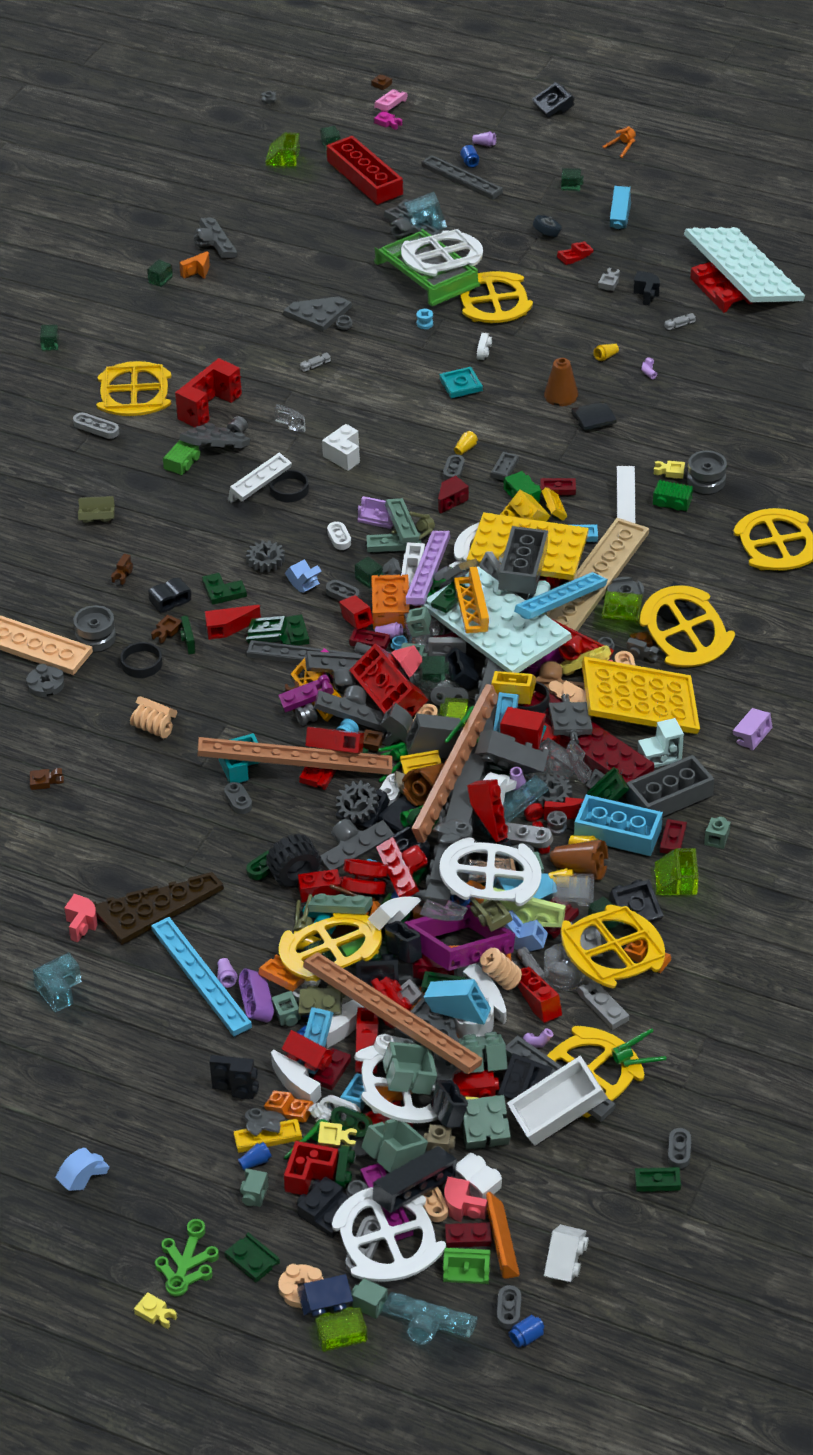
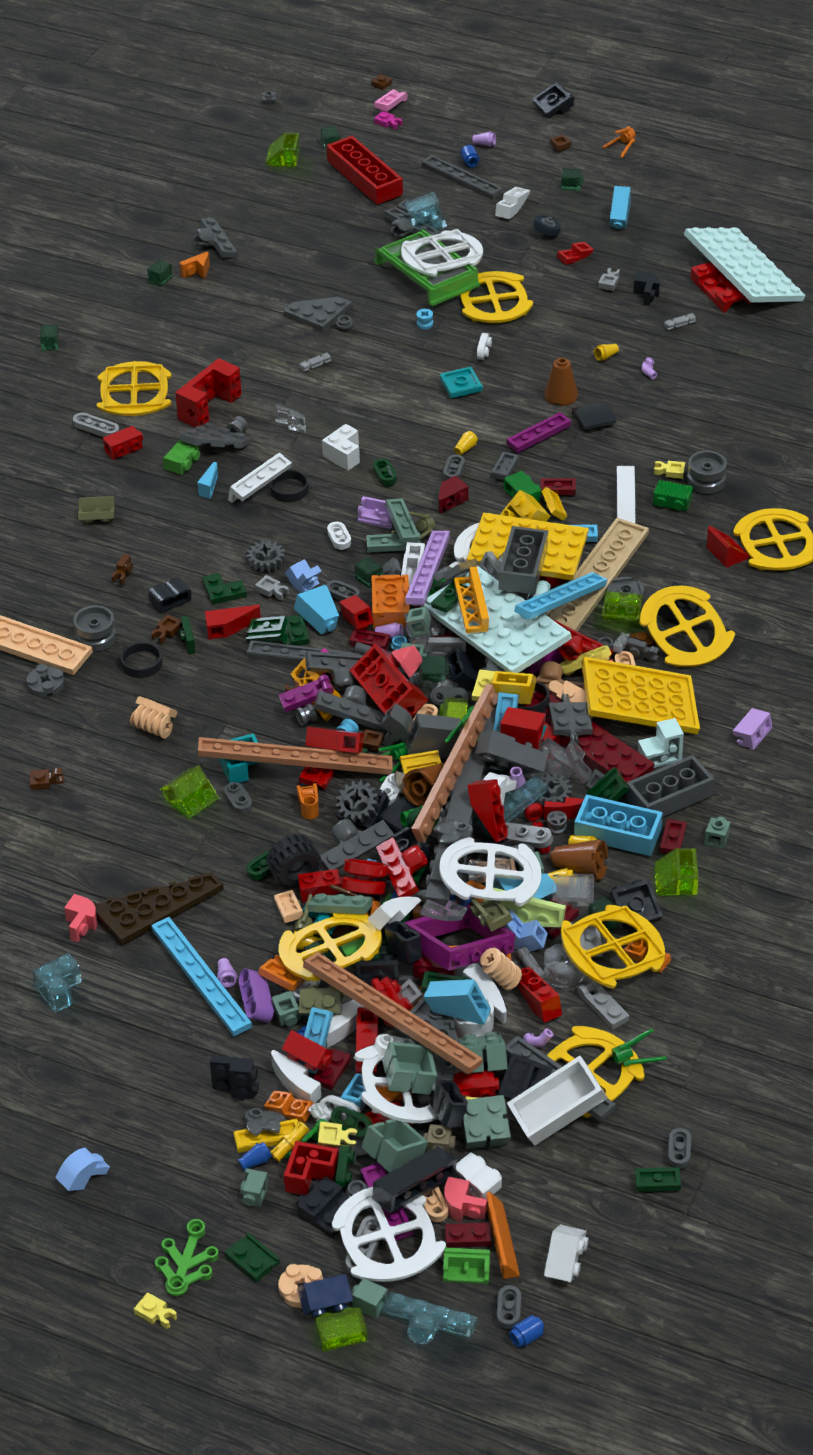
none -> red brick [103,426,143,460]
none -> clear neon green slope [160,765,219,819]
none -> medium azure slope [197,462,218,499]
none -> light grey plate [255,575,289,600]
none -> yellow pin [270,1121,310,1162]
none -> light nougat plate [273,890,303,923]
none -> medium azure slope [294,585,339,634]
none -> orange piece [297,783,319,819]
none -> dark green plate [373,459,397,486]
none -> light yellow plate [472,669,495,701]
none -> white slope [495,187,530,219]
none -> magenta plate [507,412,571,453]
none -> reddish brown plate [550,134,571,151]
none -> light grey axle [612,632,630,653]
none -> red slope [706,526,750,568]

